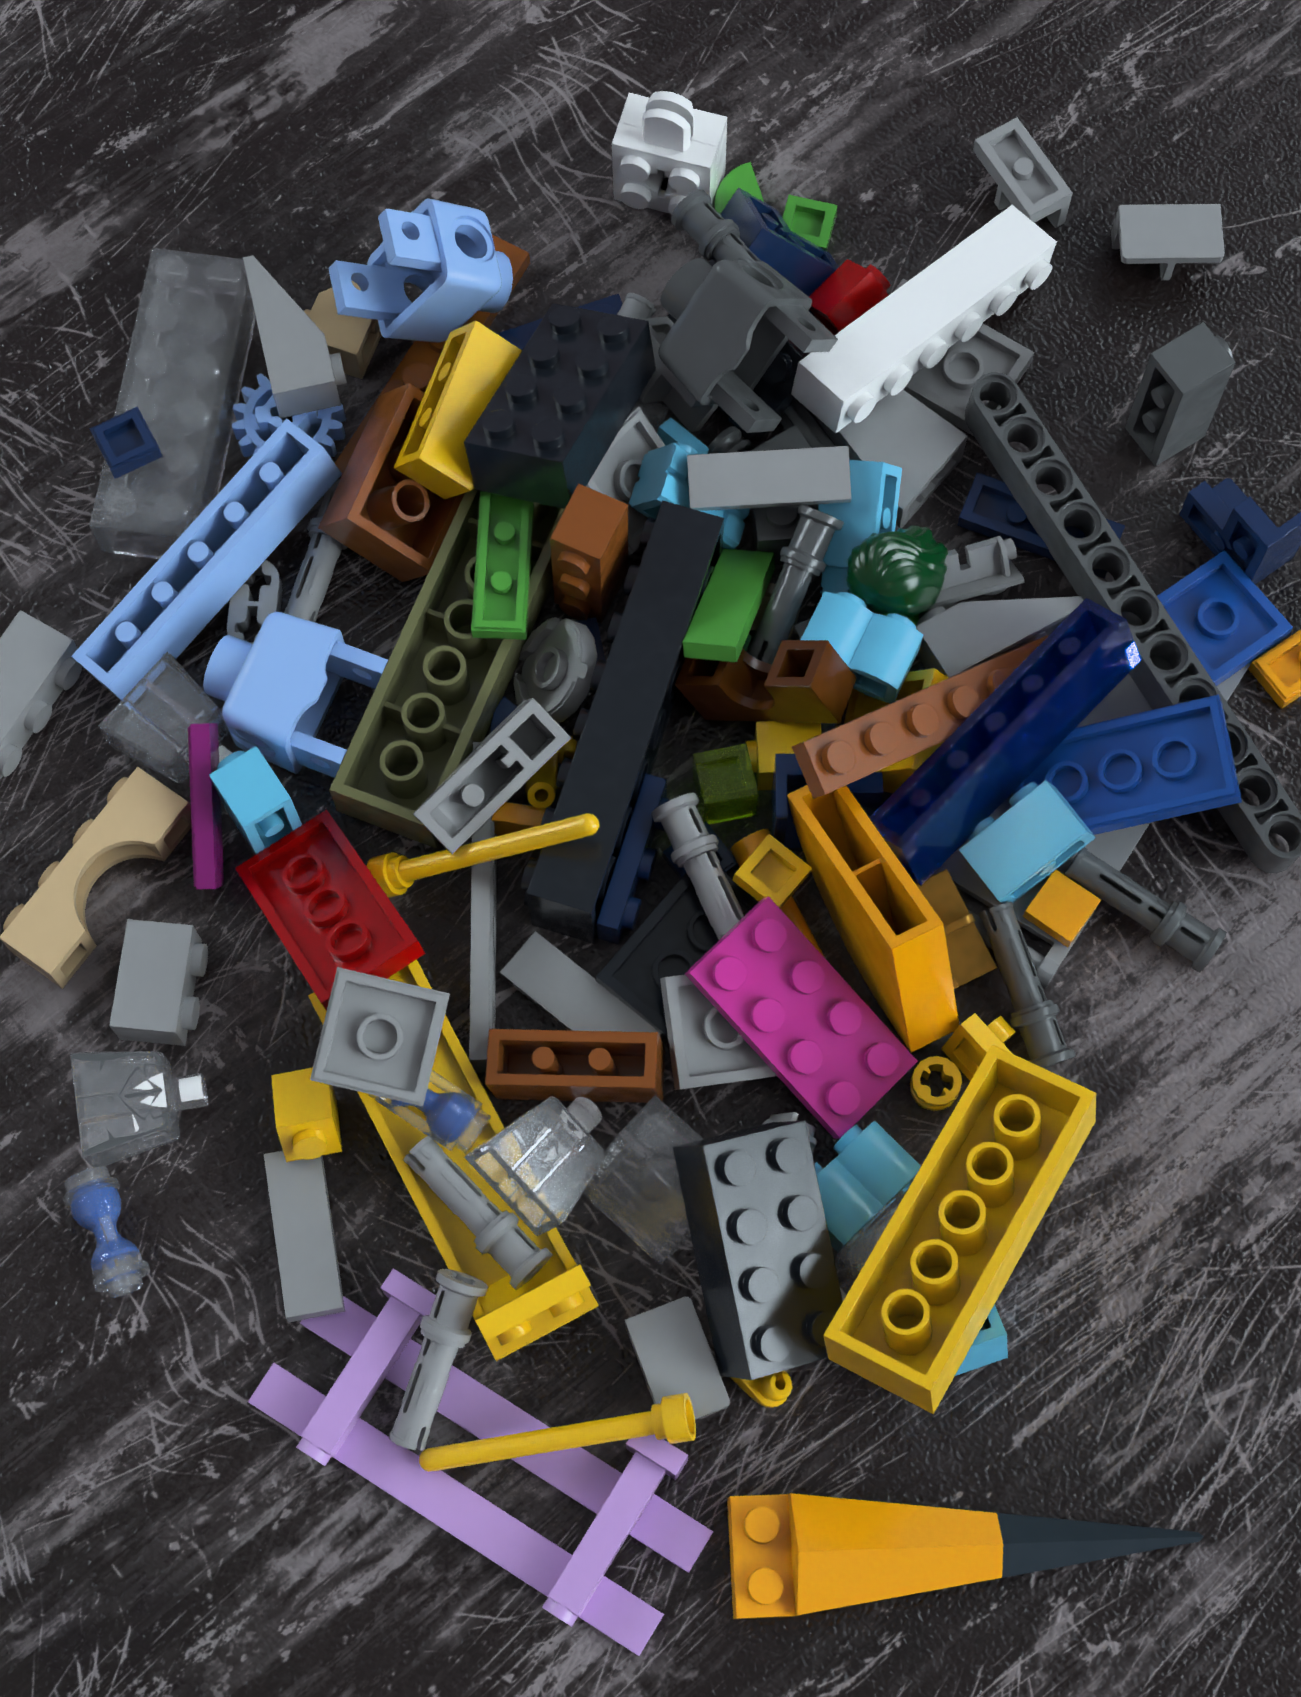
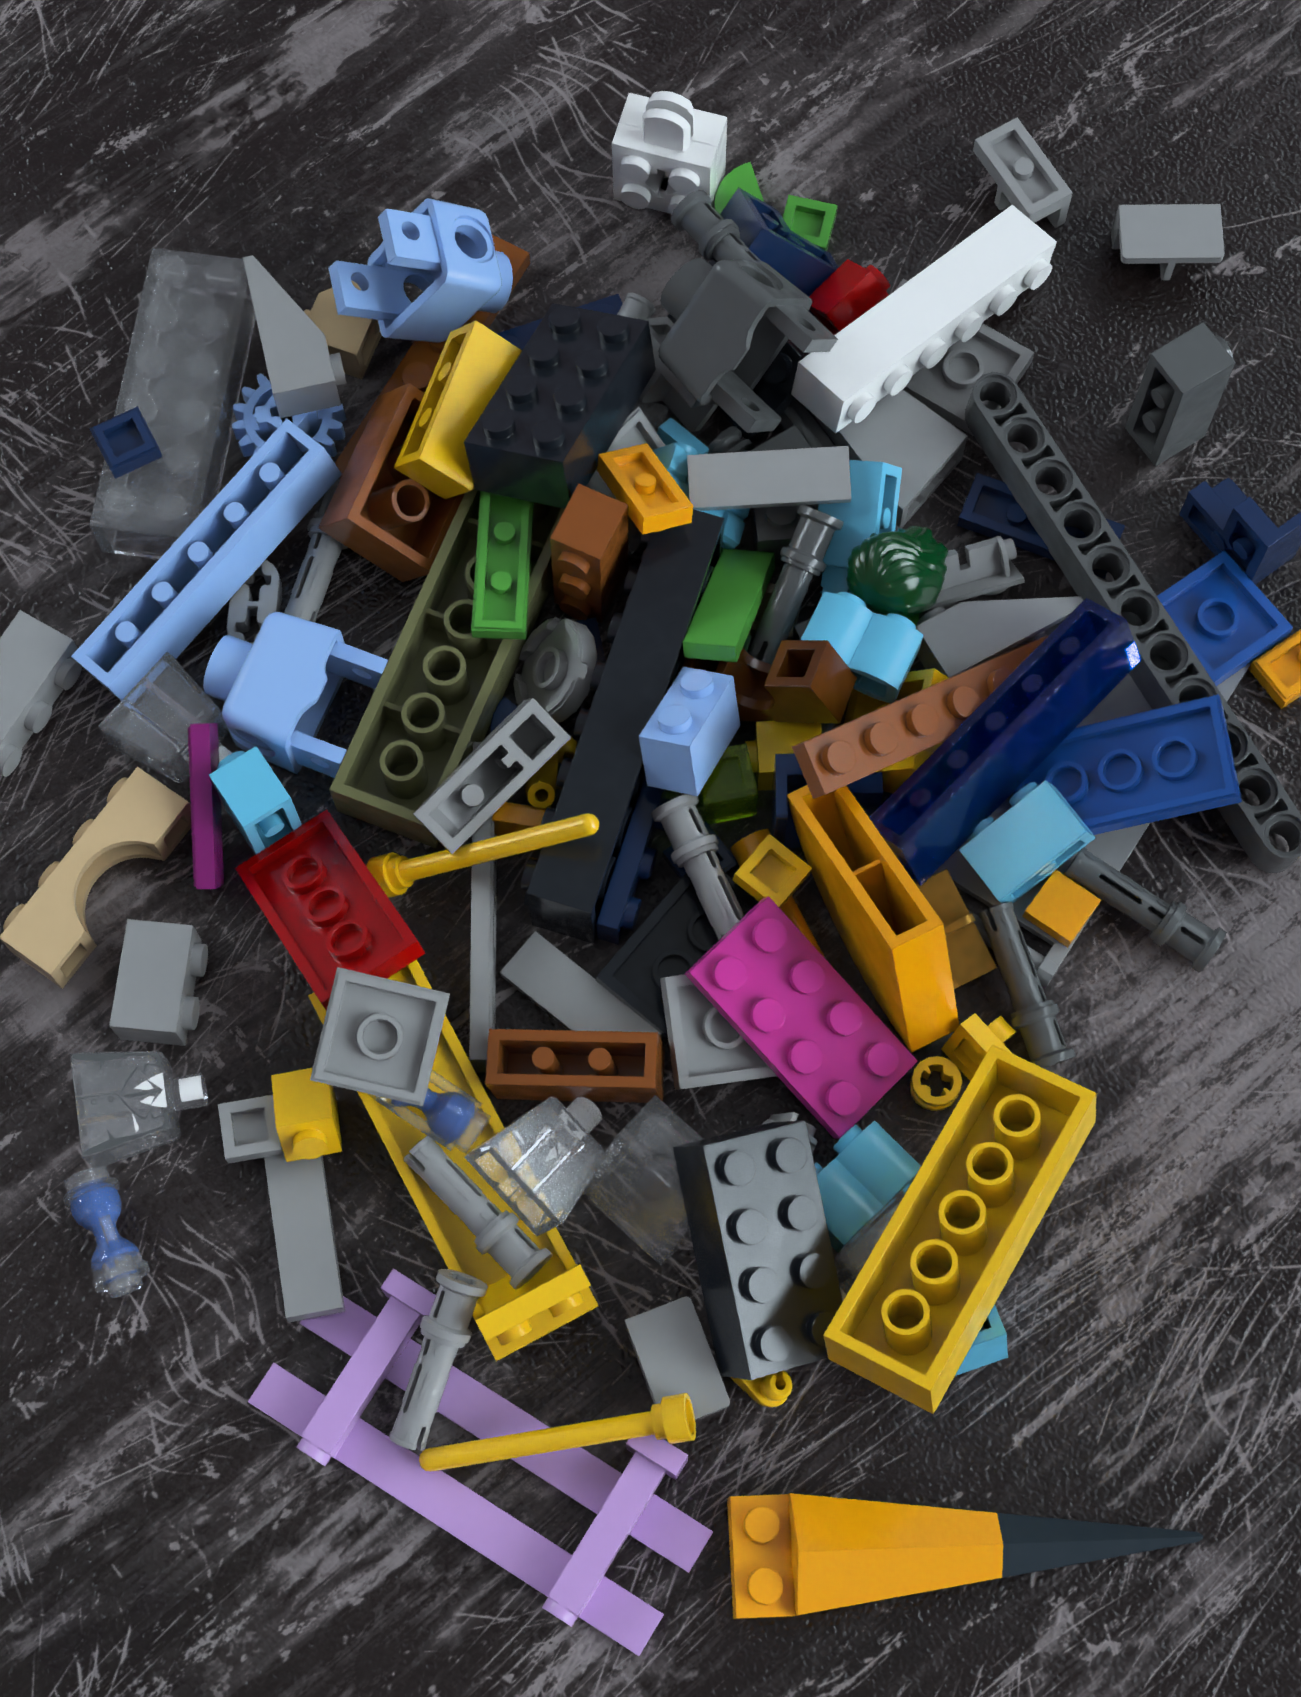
none -> light grey tile [218,1095,284,1164]
none -> light orange plate [597,443,693,535]
none -> light blue brick [639,666,740,796]

